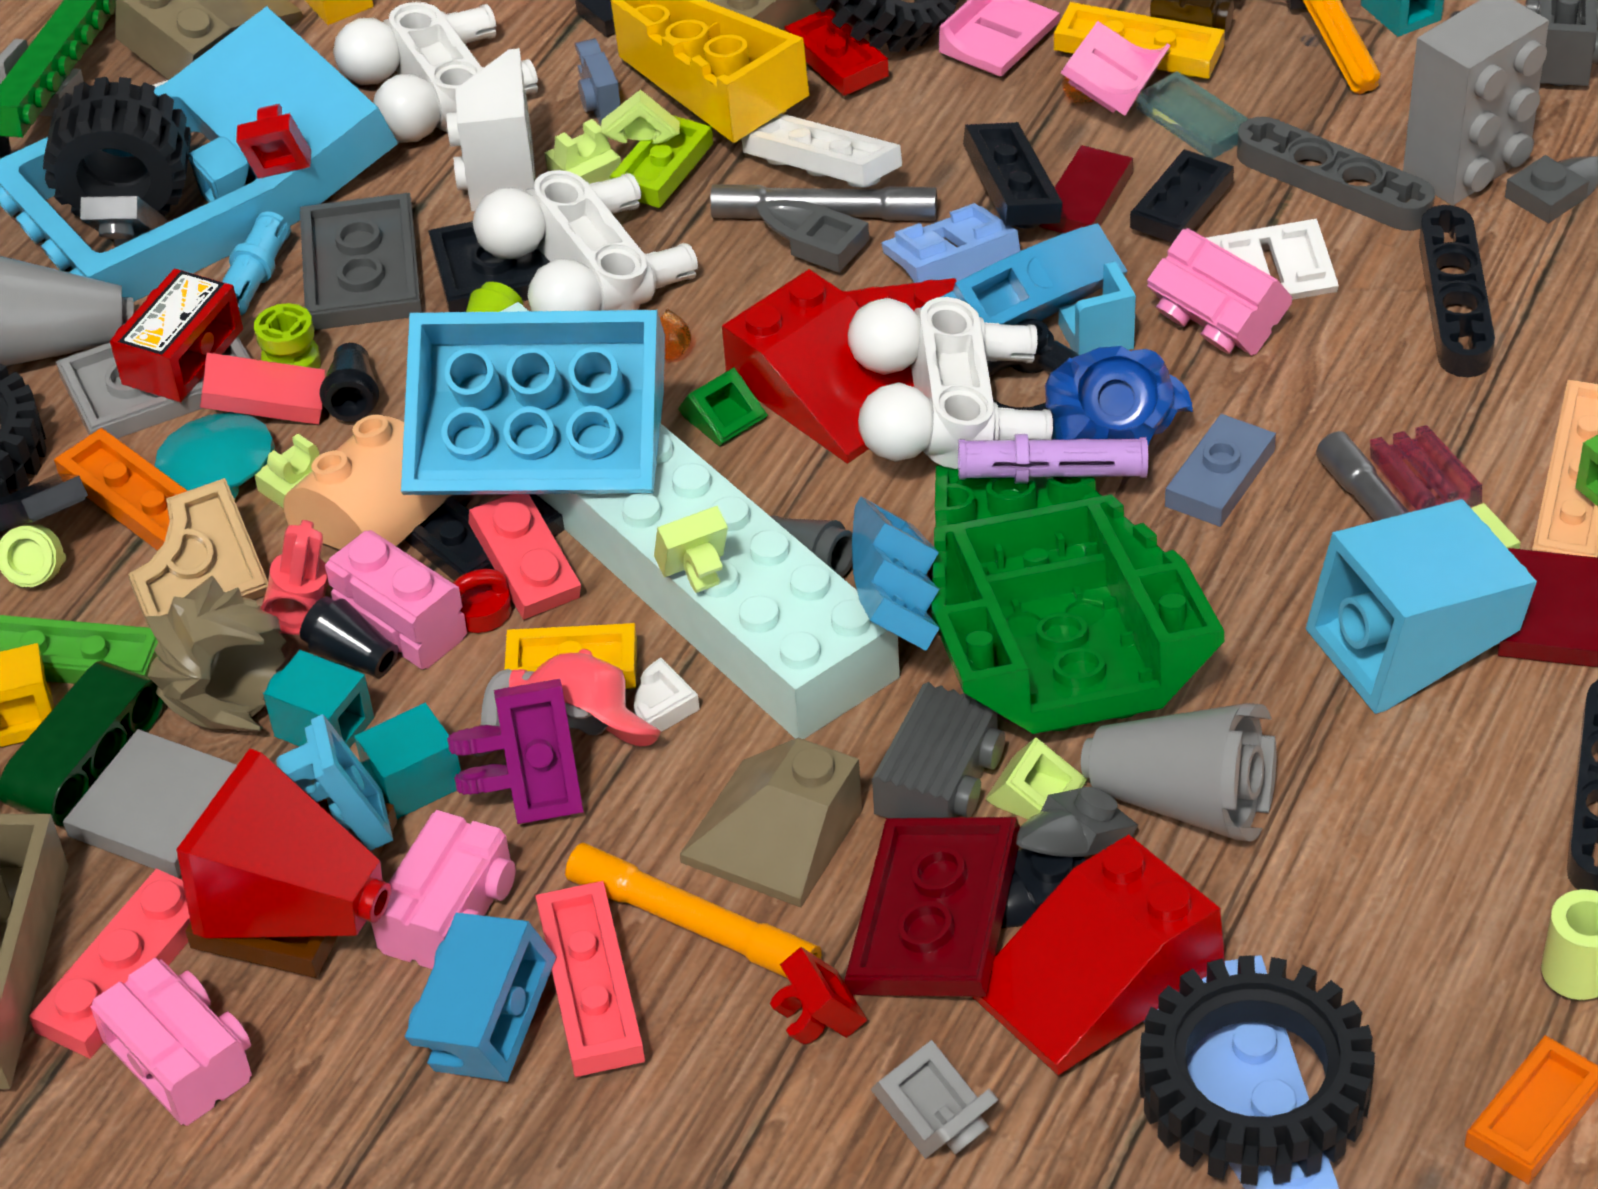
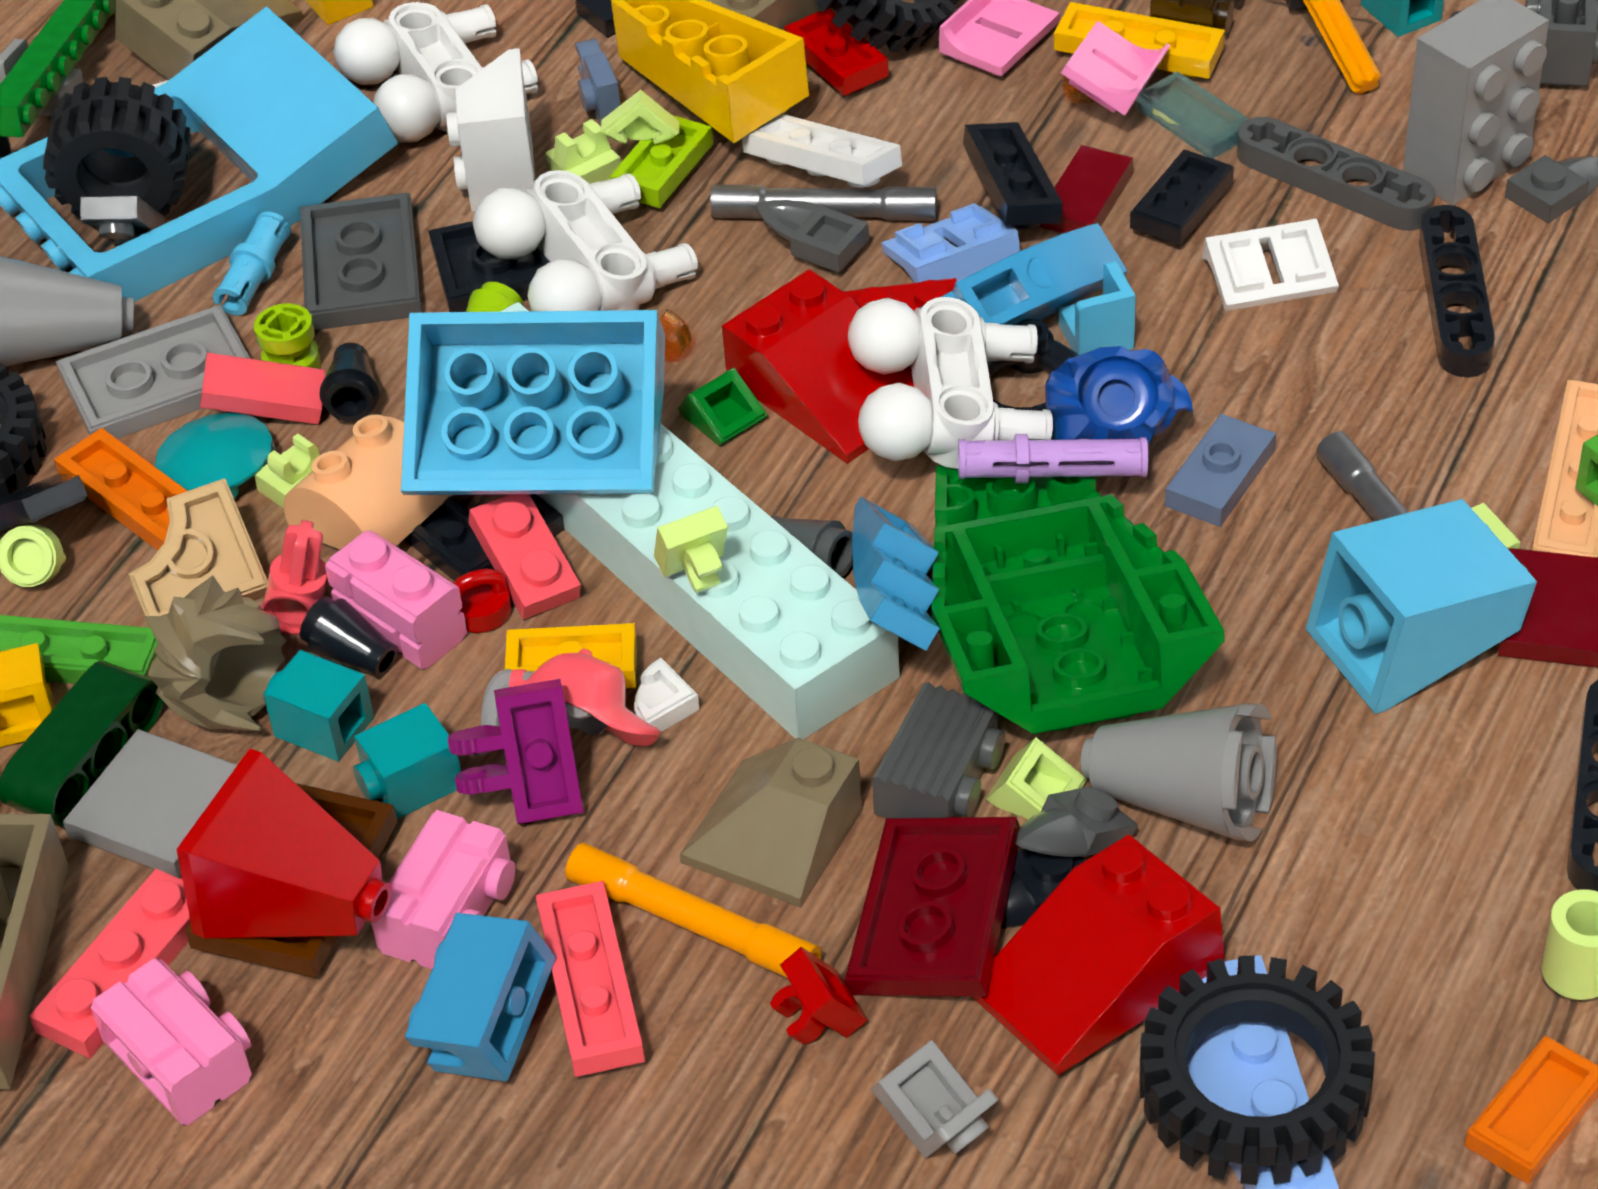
red brick [110,268,244,402] -> none
medium azure slope [189,136,249,203] -> none
red tile [236,103,311,179] -> none
medium azure plate [276,714,393,851] -> none
bright pink brick [1147,228,1293,356] -> none
clear pink tile [1370,425,1482,510] -> none

